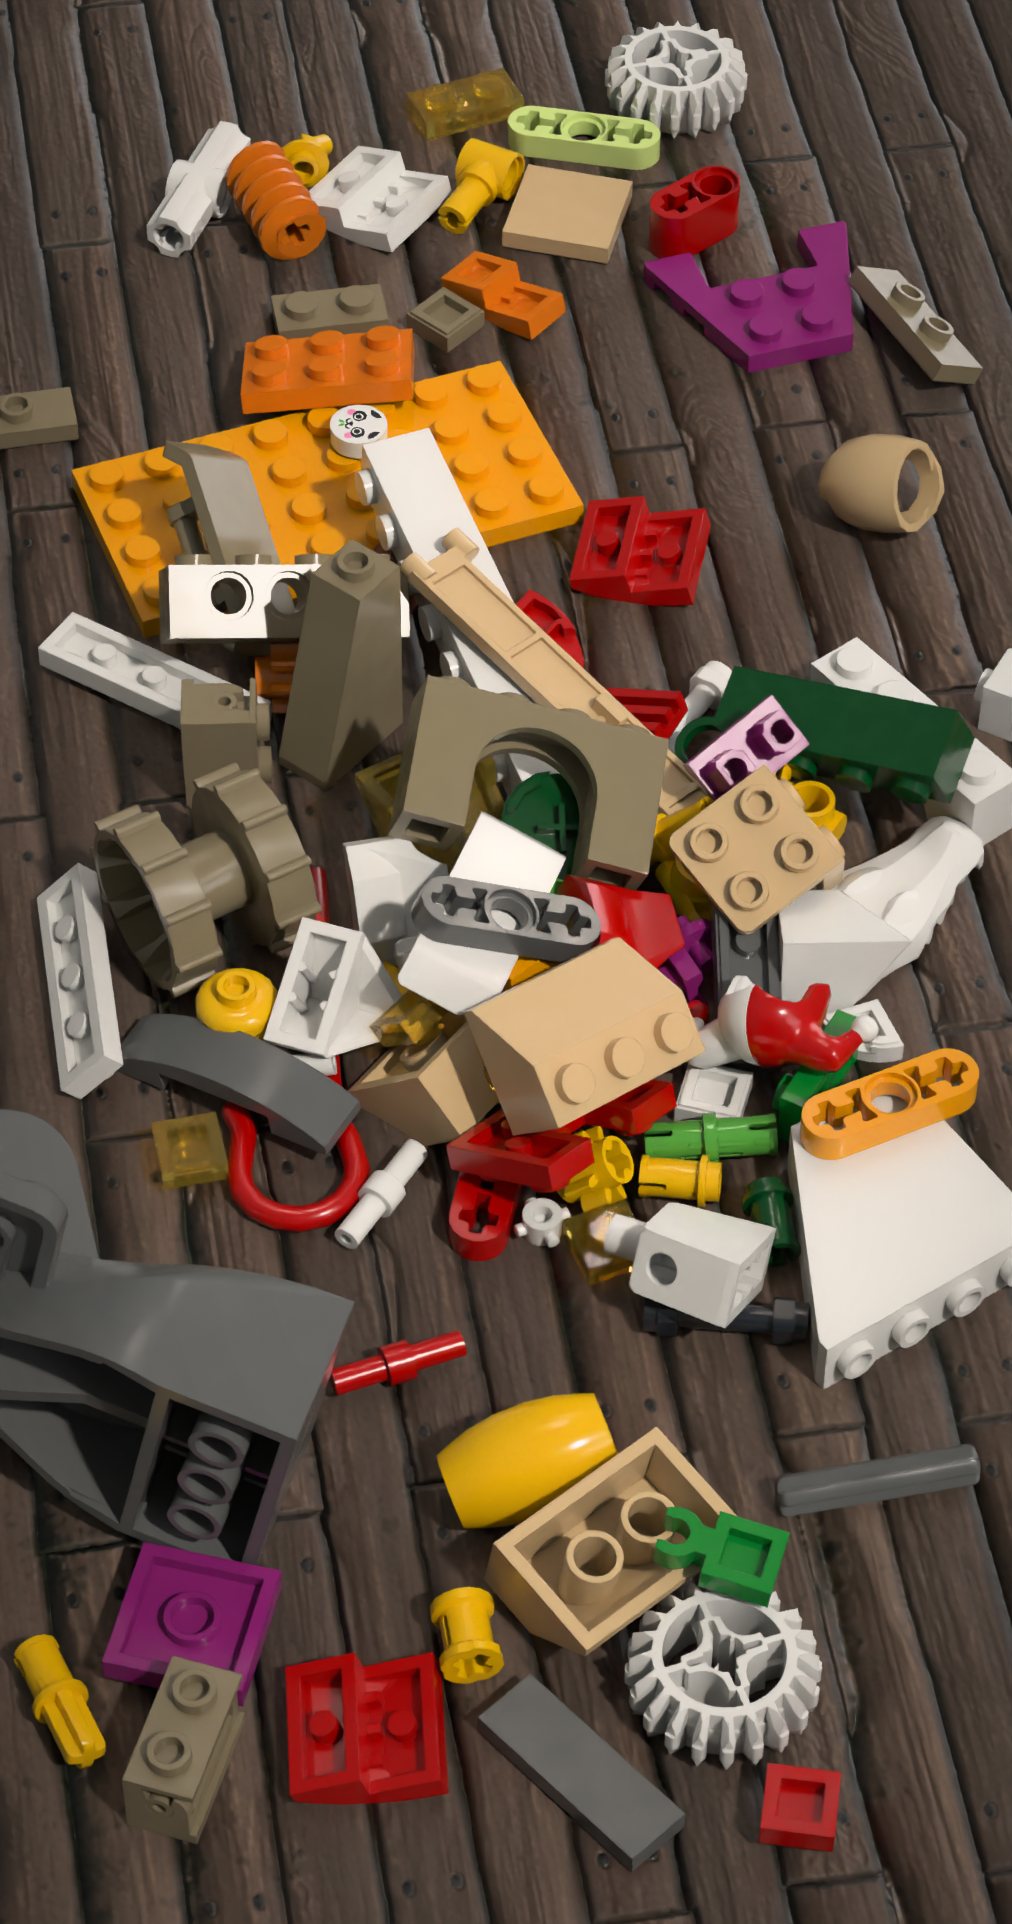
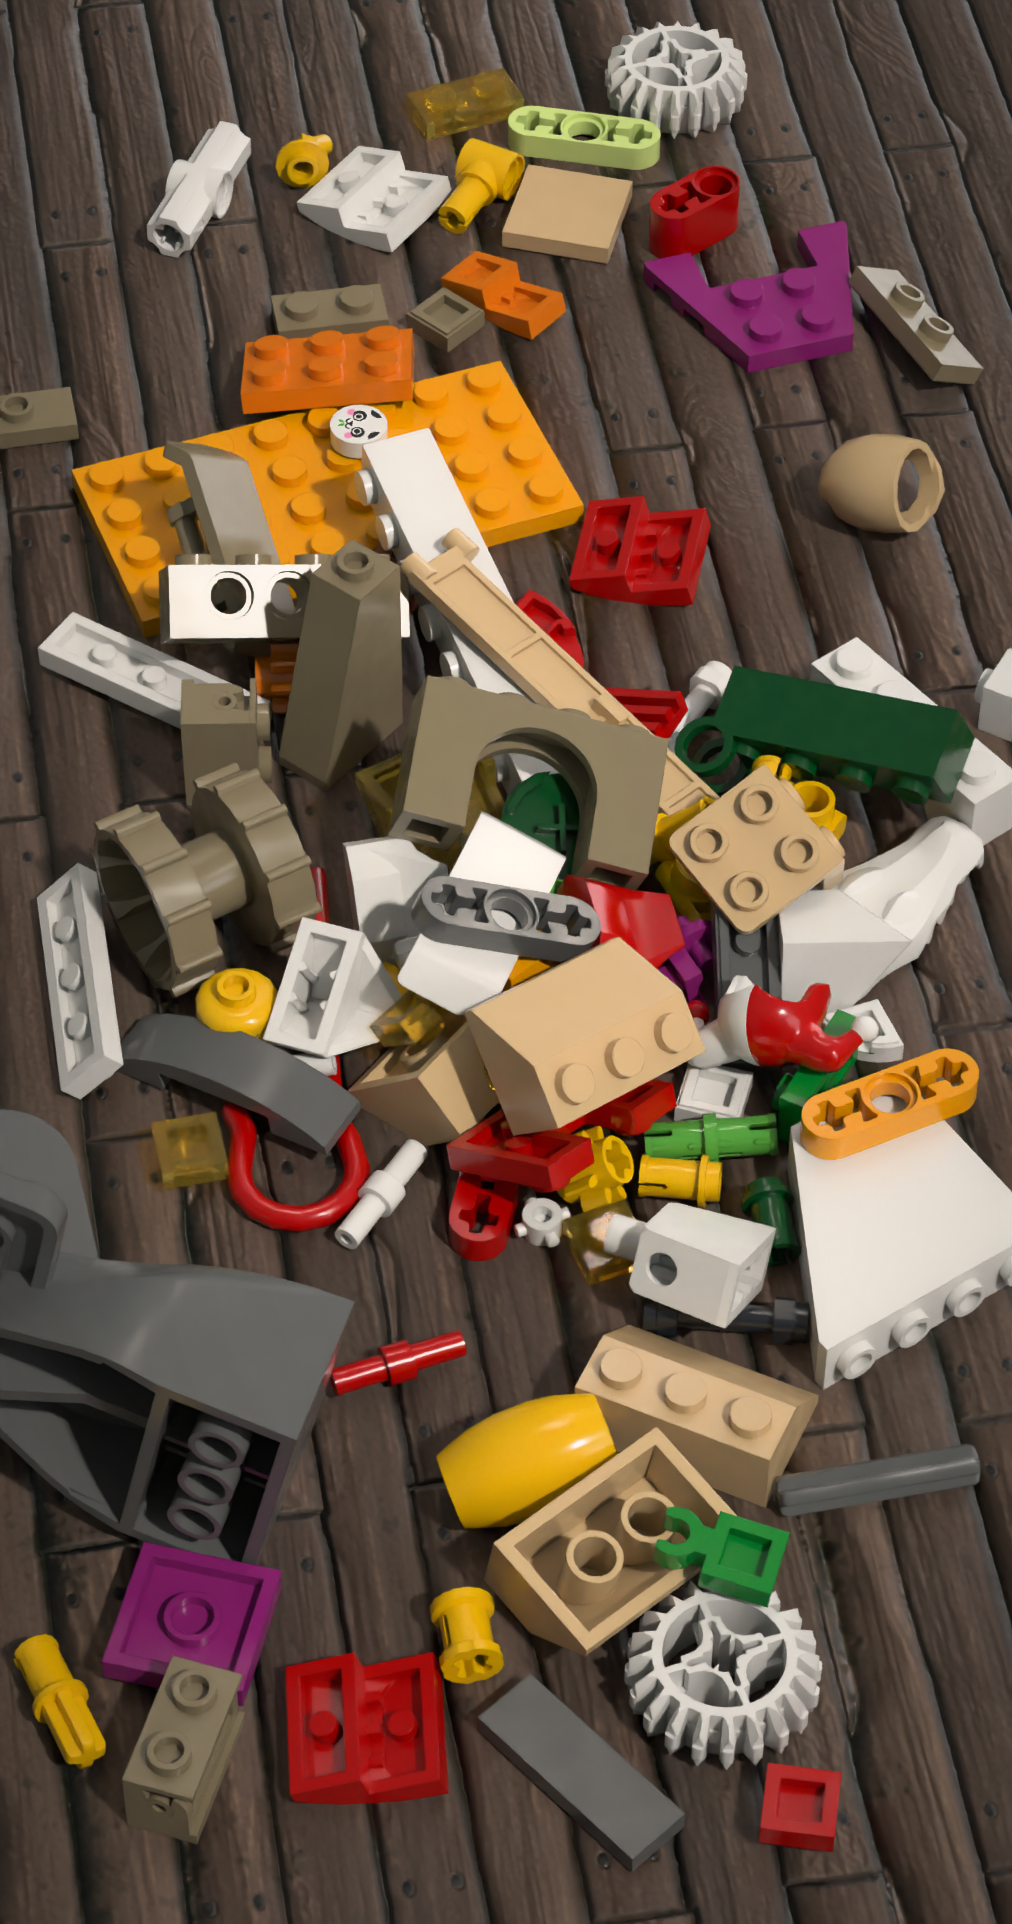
orange piece [225,141,327,260] -> none
hips [683,695,810,801] -> none
none -> tan slope [575,1325,819,1508]

